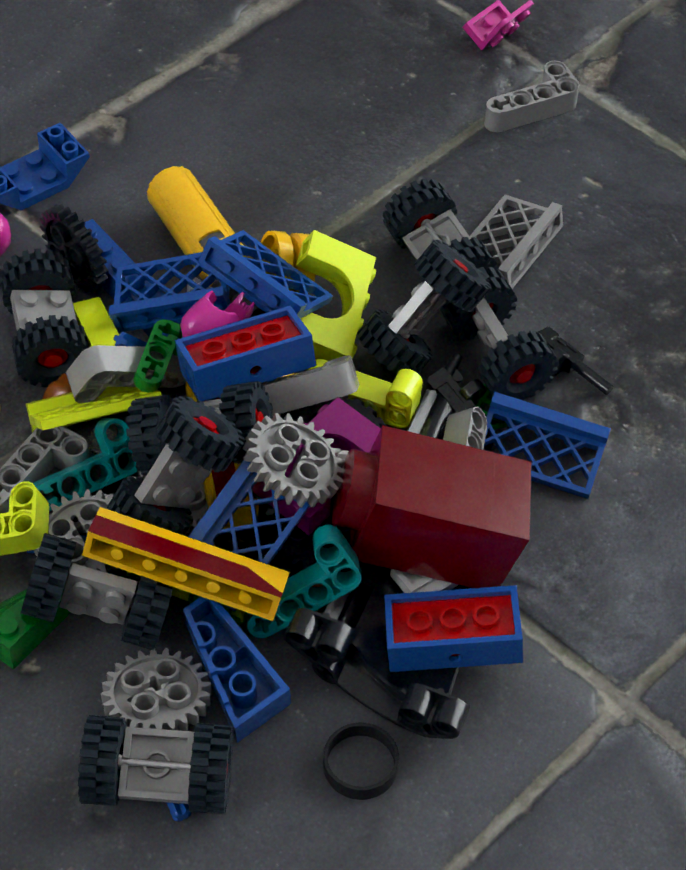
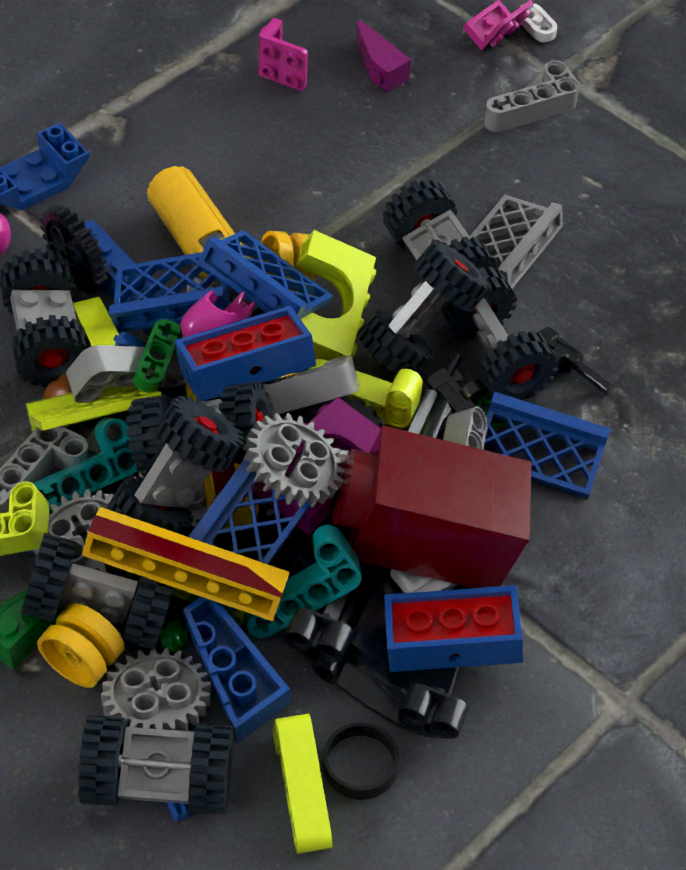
none -> yellow wheel [37,603,125,688]
none -> green plate [160,620,189,653]
none -> dark pink bracket [259,18,308,91]
none -> neon yellow beam [273,713,333,854]
none -> magenta slope [356,20,411,92]
none -> white plate [520,4,557,42]

